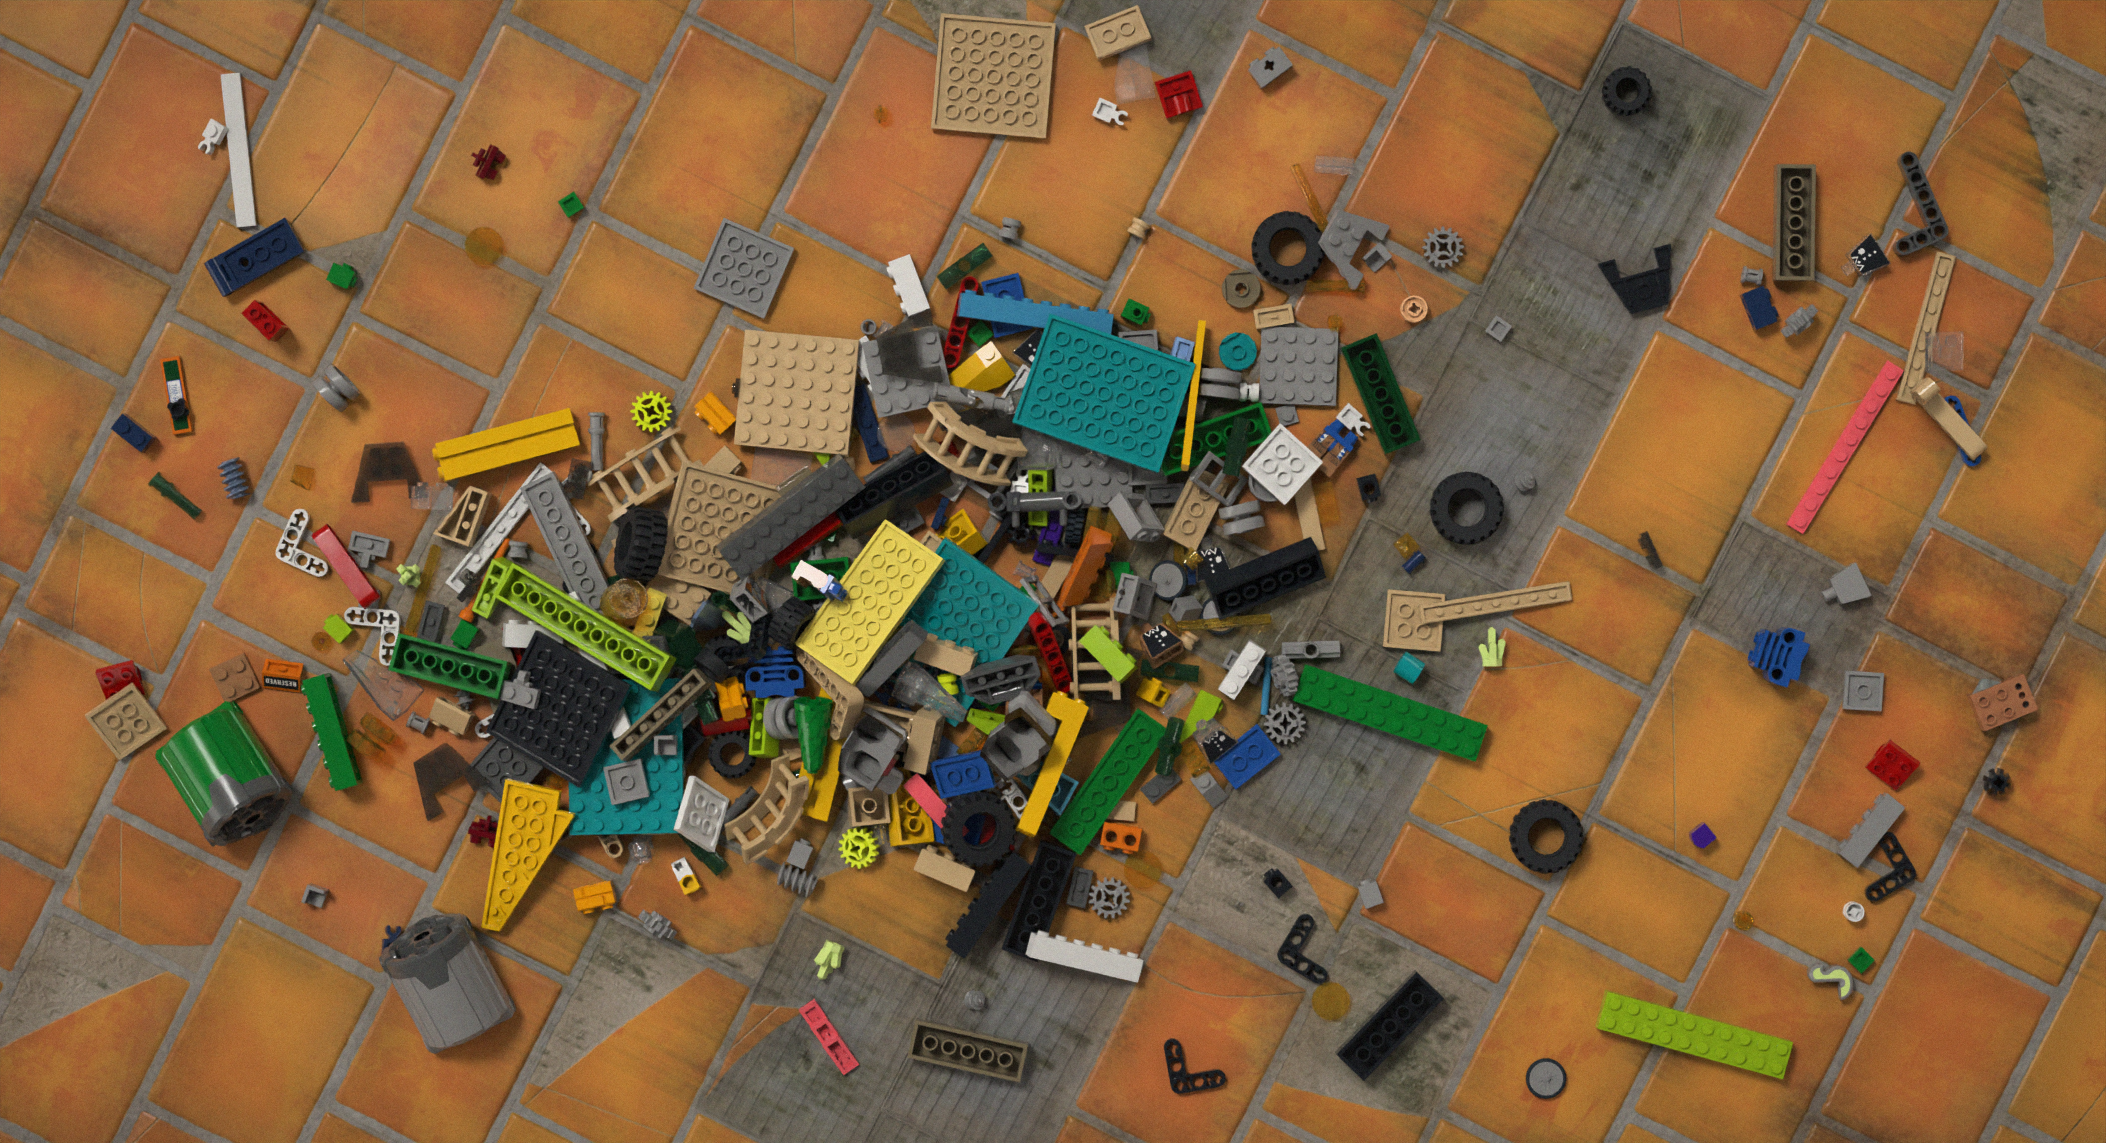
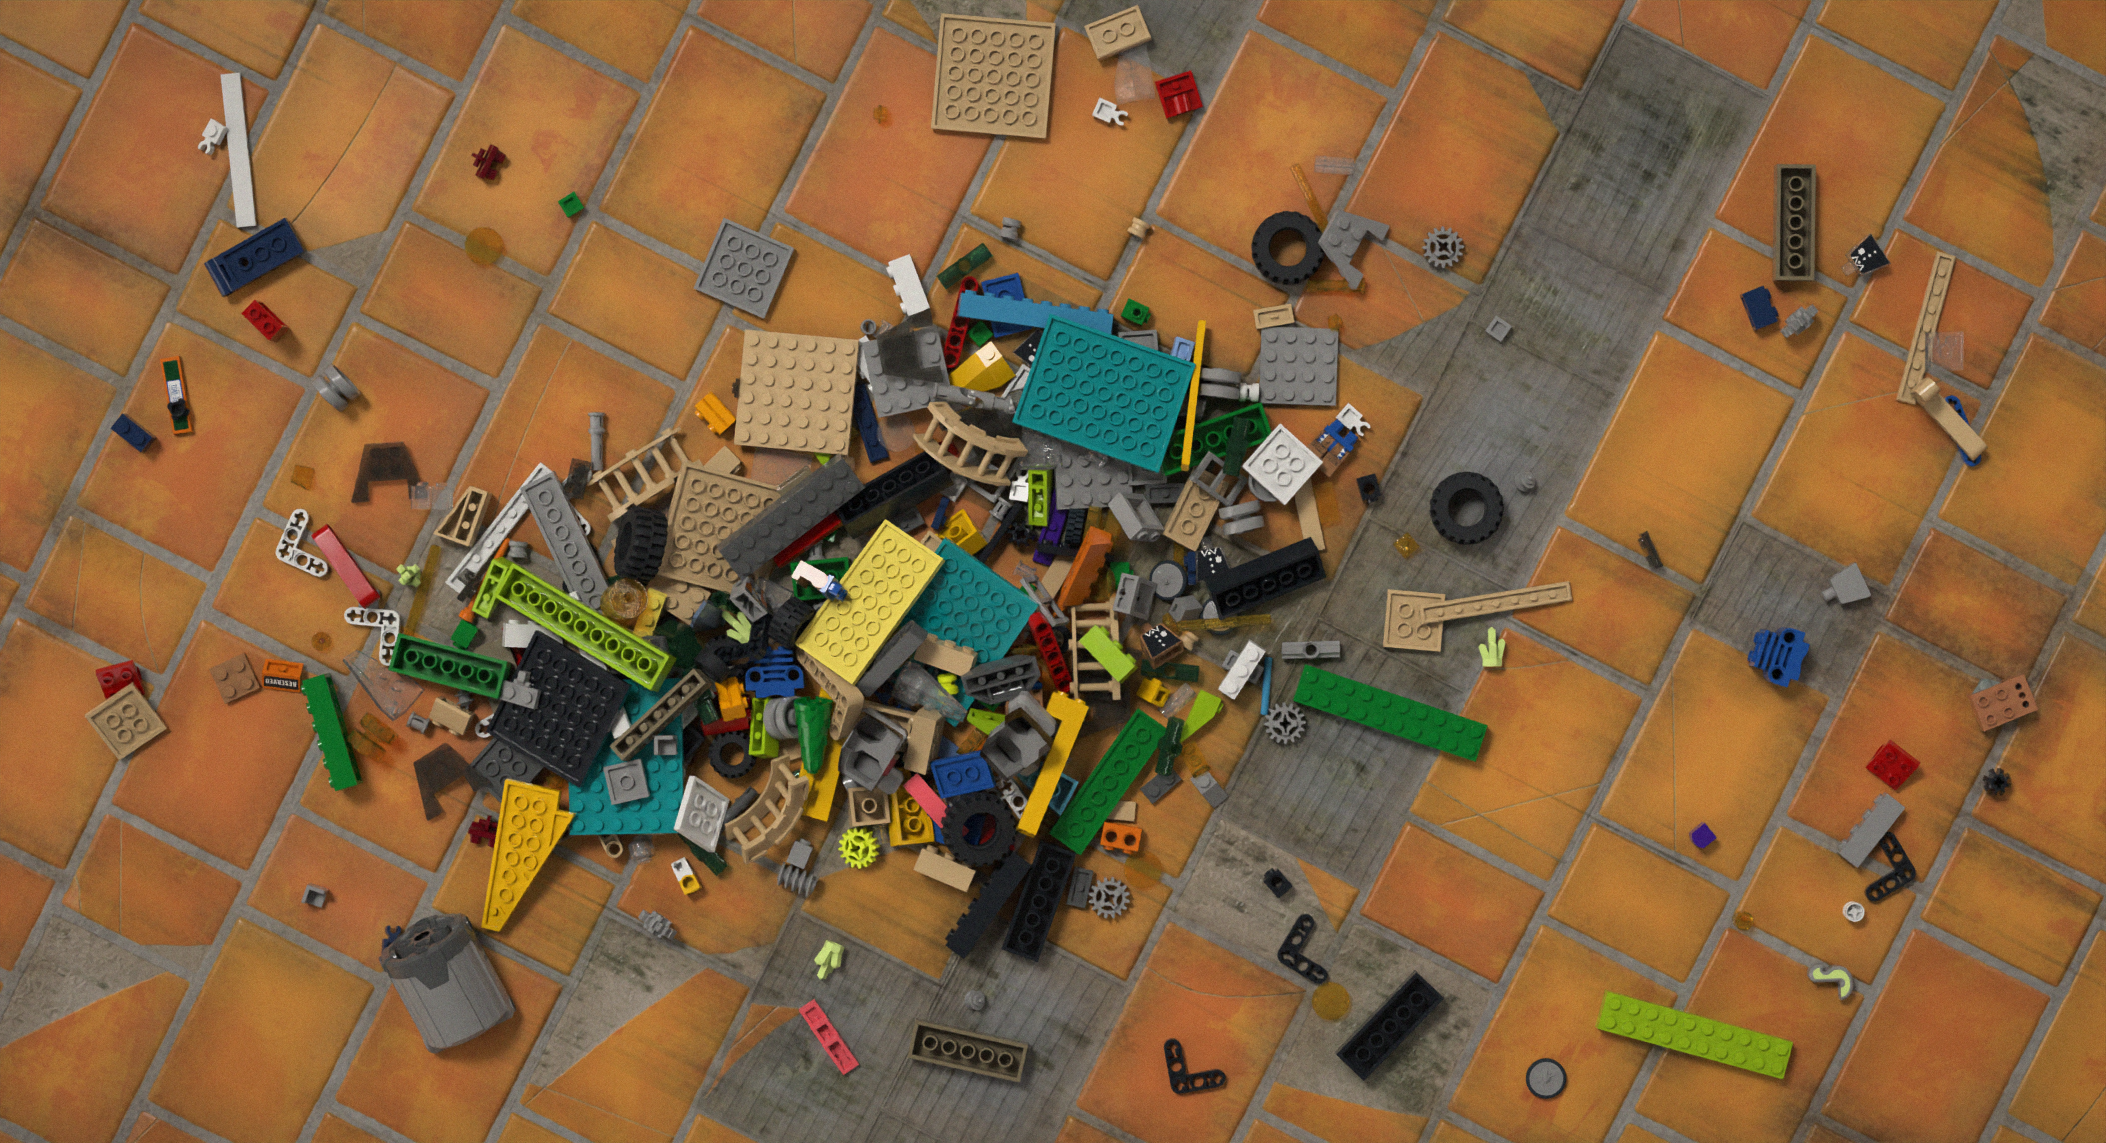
clear green pin [148,472,202,520] -> none
green piece [155,701,293,847] -> none
sand blue piece [217,457,250,499] -> none
lime brick [323,614,355,644] -> none
green brick [326,263,358,290] -> none
light grey hinge [348,531,391,569] -> none
dark grey plate [416,600,446,642] -> none
yellow brick [432,408,580,483] -> none
light orange brick [573,880,617,914] -> none
neon yellow gear [630,391,673,432] -> none
dark grey pin [863,445,917,483] -> none
dark grey piece [987,490,1083,528] -> none
white brick [1026,930,1144,983] -> none
clear yellow wheel [1180,546,1204,570] -> none
torso [1192,718,1238,764] -> none
blue plate [1213,724,1280,789] -> none
teal tile [1219,332,1257,371] -> none
dark tan plate [1222,269,1260,308] -> none
light grey brick [1248,46,1293,89] -> none
light grey gear [1271,654,1298,696] -> none
light grey plate [1275,404,1299,426] -> none
dark green brick [1340,333,1421,455] -> none
light grey brick [1357,878,1384,909] -> none
light grey panel [1361,242,1392,272] -> none
teal piece [1393,651,1425,684] -> none
light nougat wheel [1400,295,1428,323] -> none
dark blue pin [1402,550,1426,574] -> none
black tyre [1509,799,1584,874] -> none
black wing [1597,244,1671,315] -> none
black tyre [1601,66,1652,116] -> none
light grey bush [1740,266,1763,286] -> none
coral plate [1786,361,1904,534] -> none
light grey plate [1842,670,1884,711] -> none
green plate [1847,946,1875,974] -> none
dark grey beam [1893,152,1949,256] -> none

